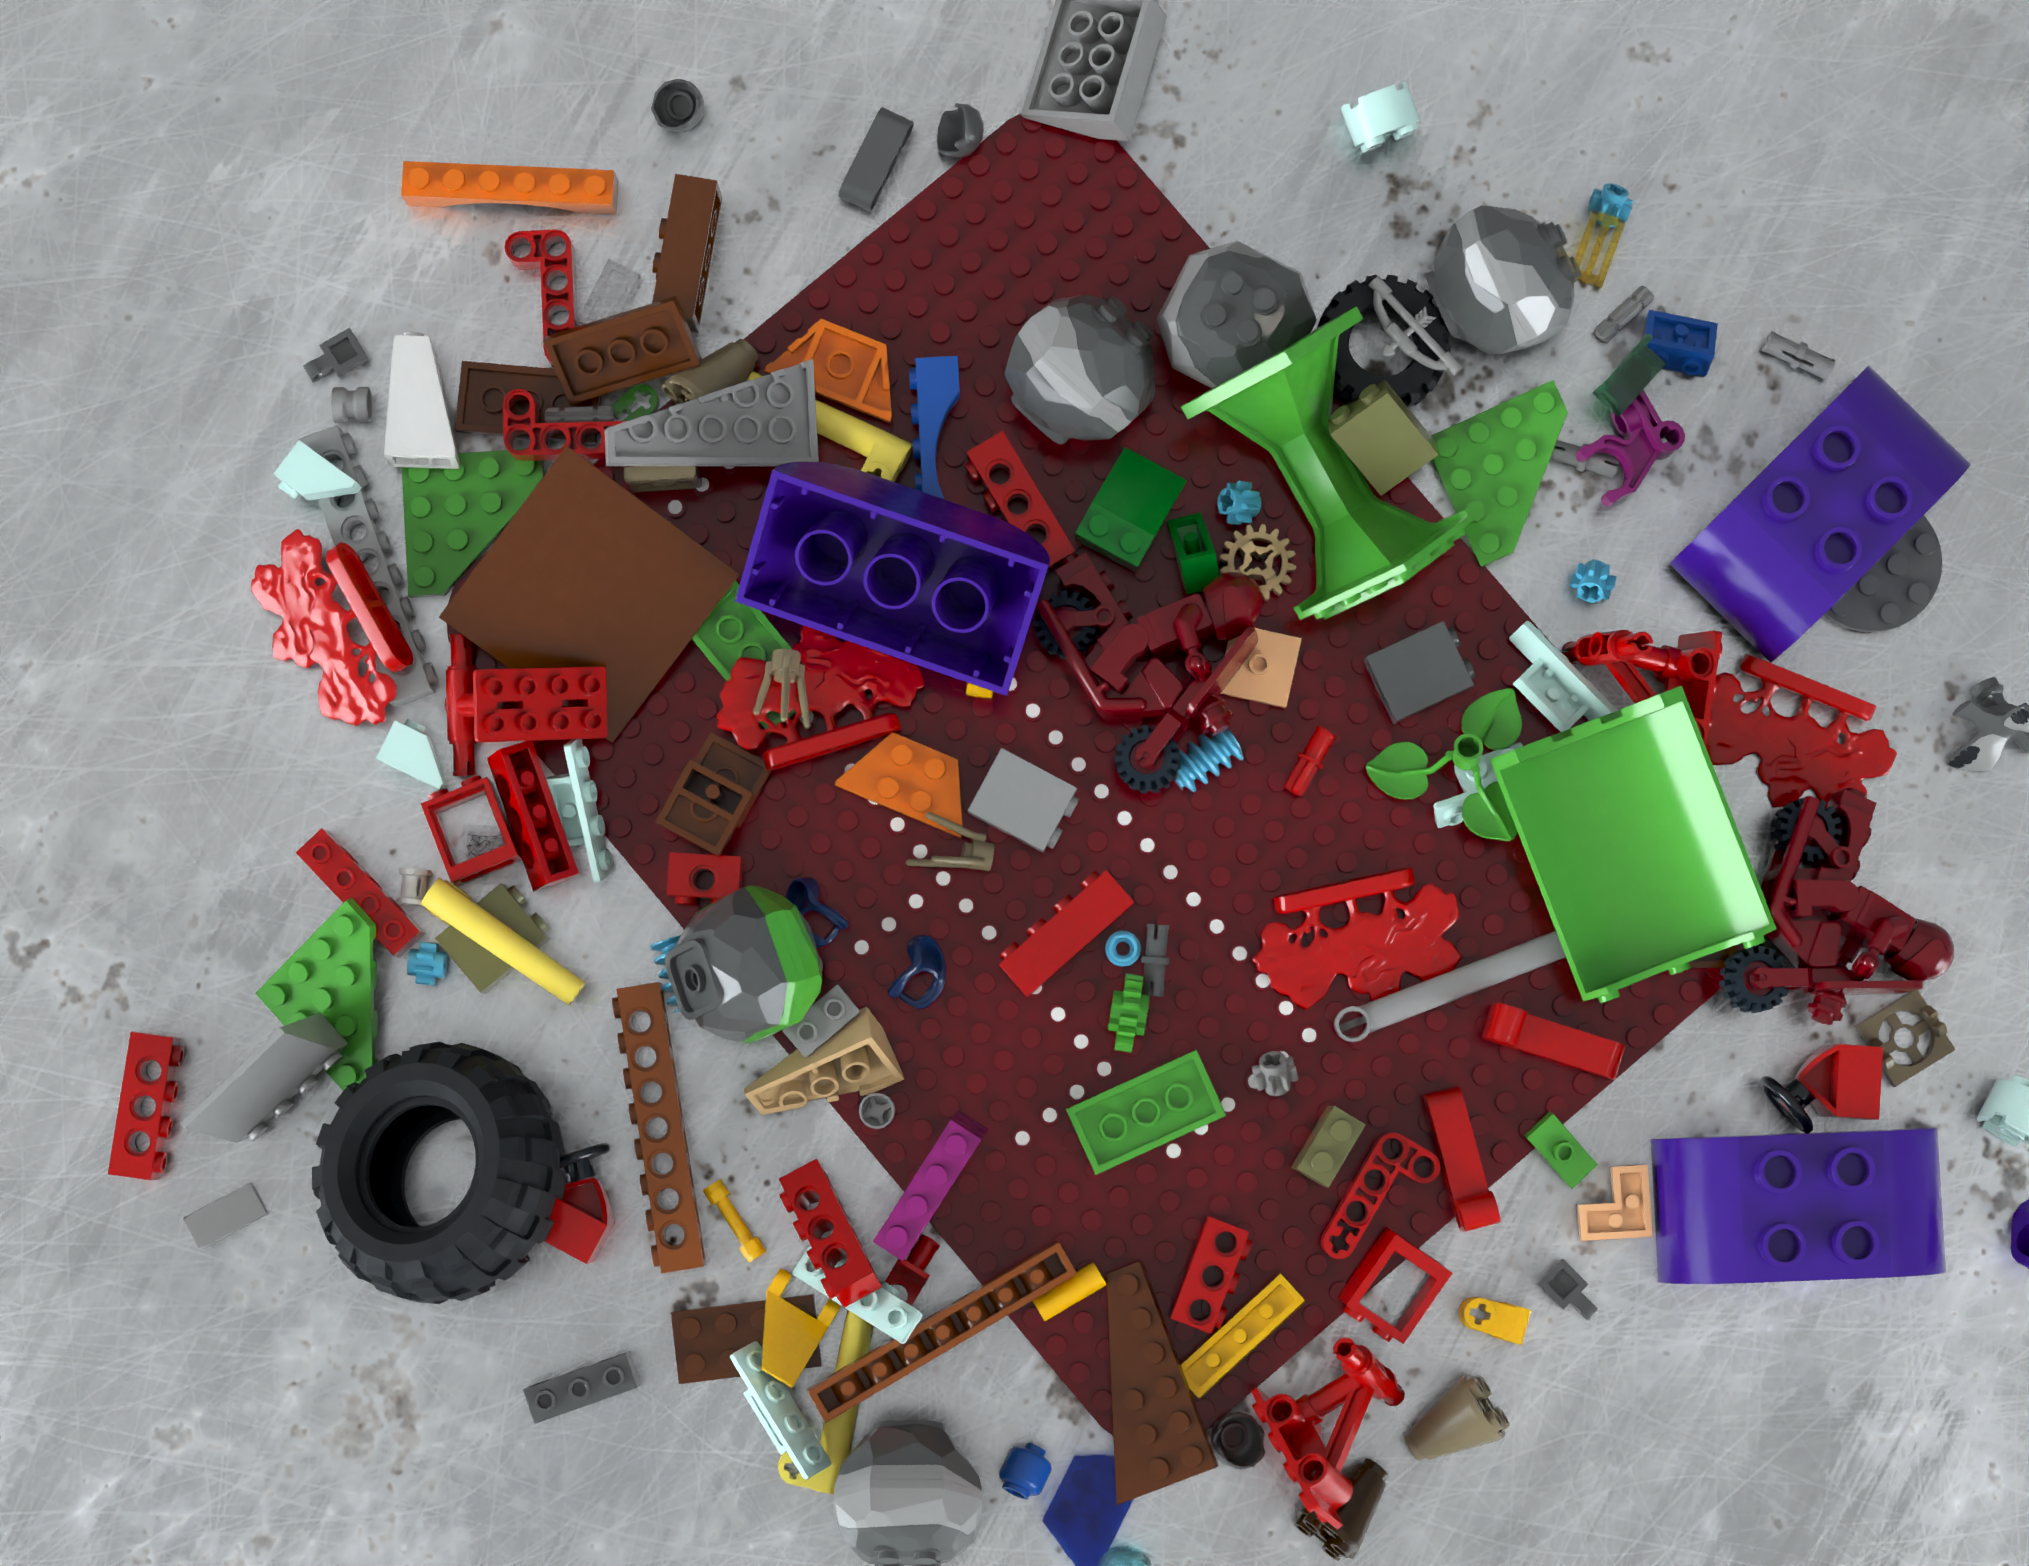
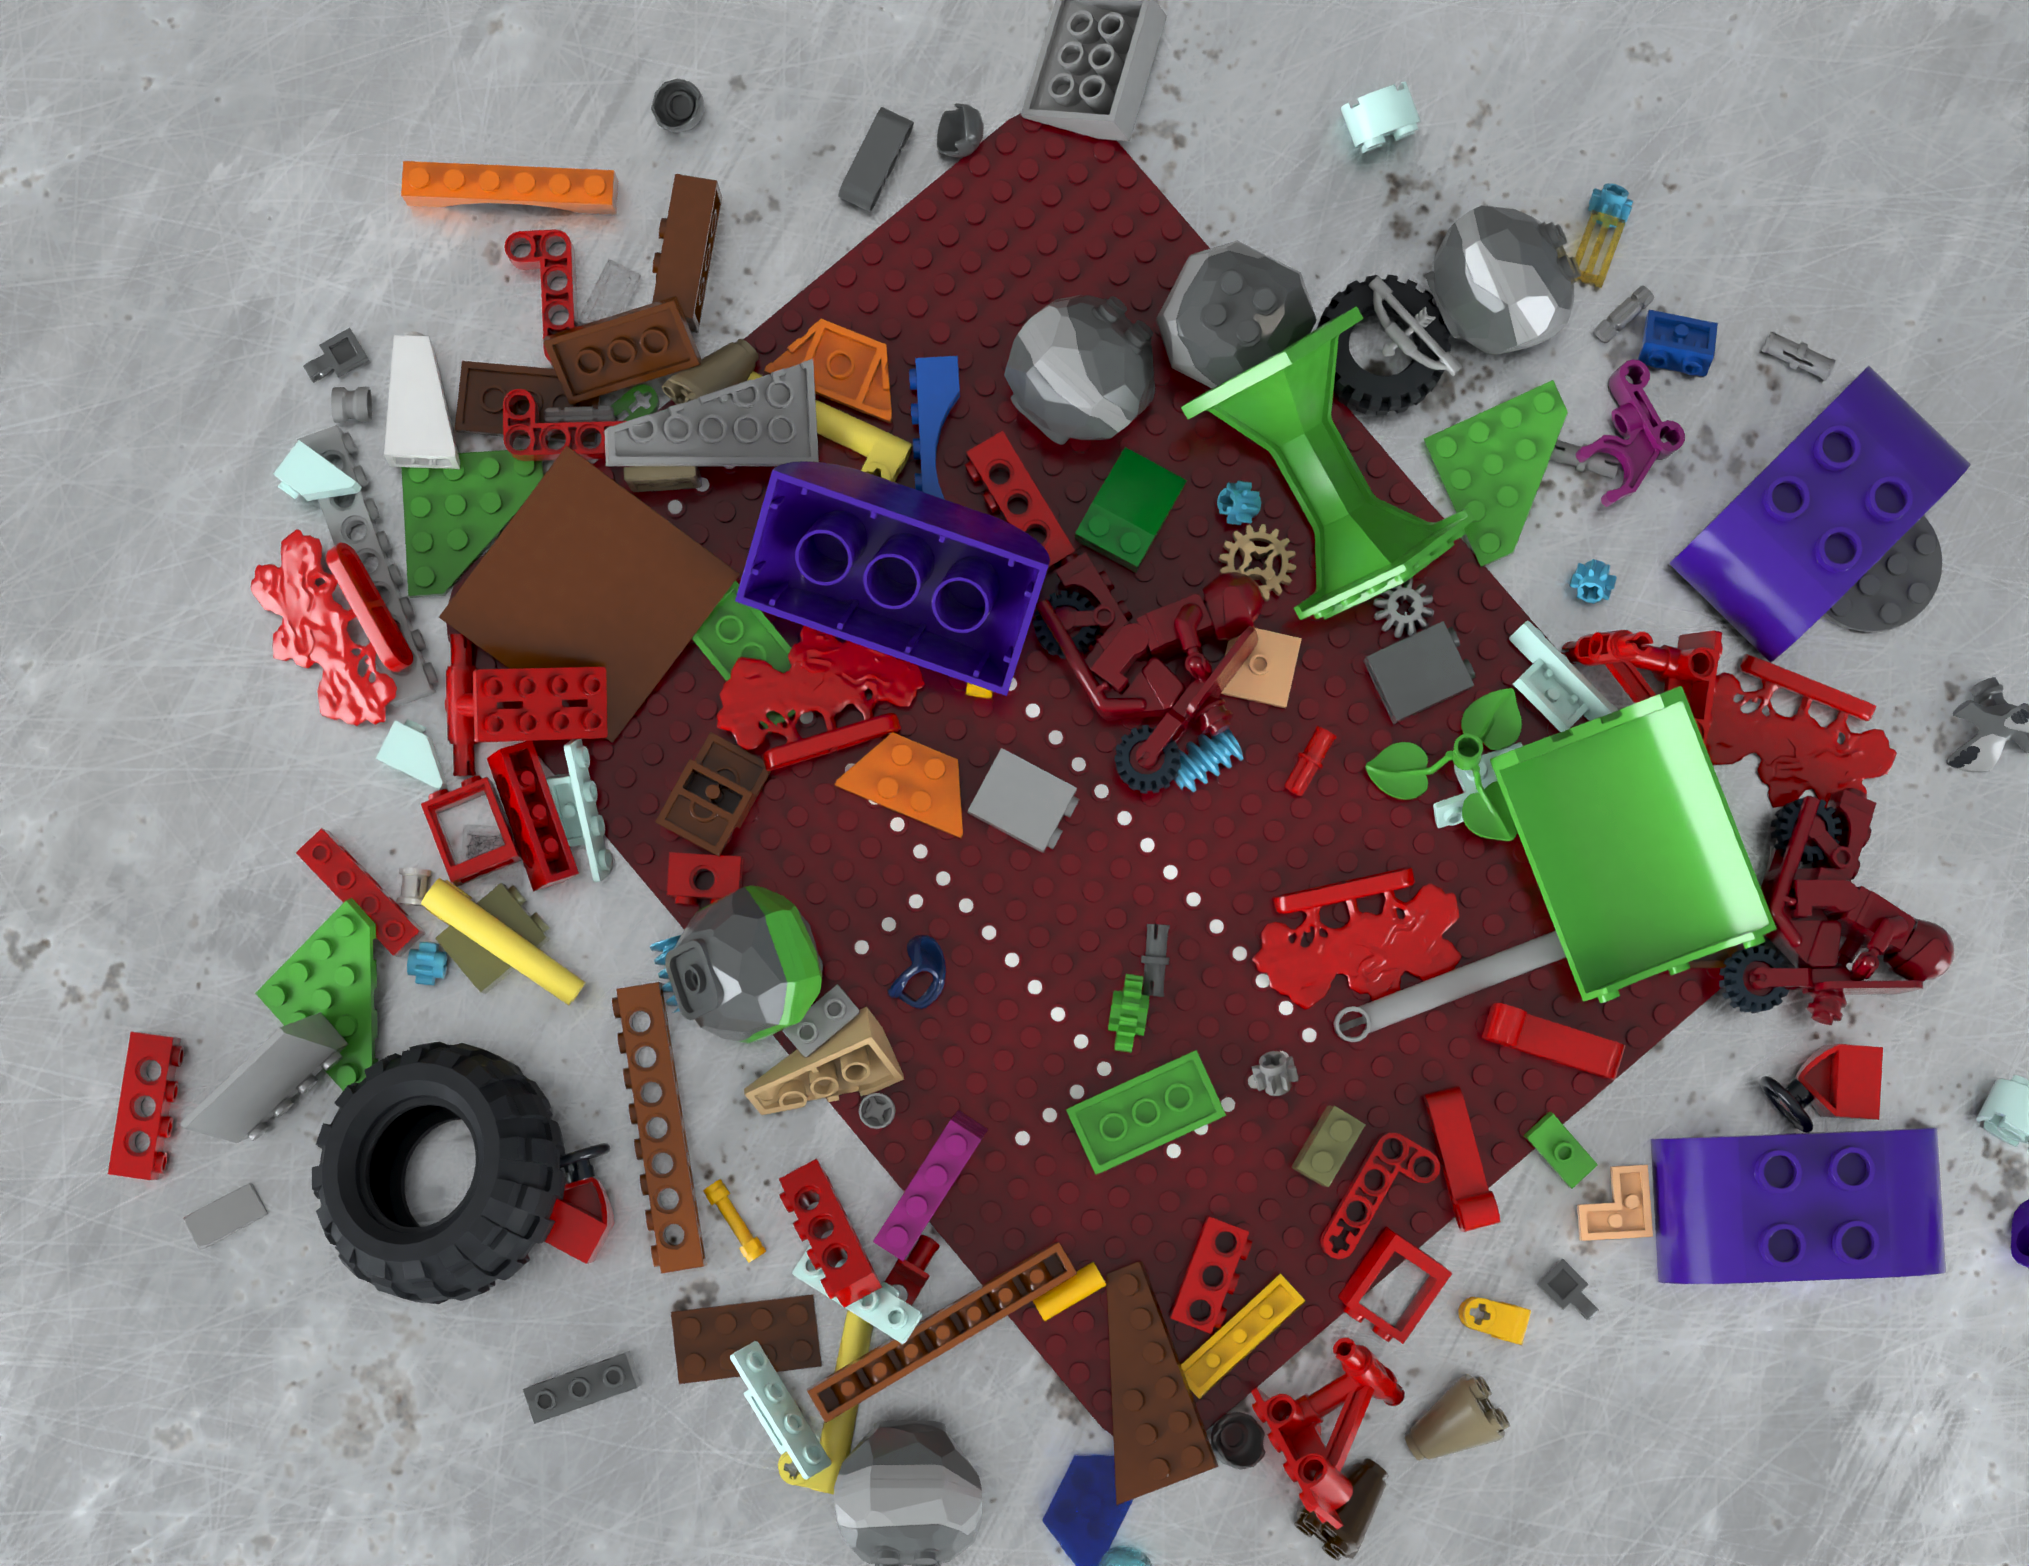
dark tan plant [753,649,811,729] -> none
yellow flag [761,1269,841,1388] -> none
dark blue piece [785,877,849,948] -> none
dark tan plant [905,812,994,871] -> none
red brick [999,870,1135,998] -> none
blue head [999,1443,1052,1500] -> none
medium azure plate [1105,931,1141,967] -> none
green slope [1167,512,1219,595] -> none
olive brick [1328,379,1439,496] -> none
clear green panel [1592,333,1666,417] -> none
dark tan piece [1855,990,1956,1087] -> none
none -> light grey gear [1373,578,1434,638]

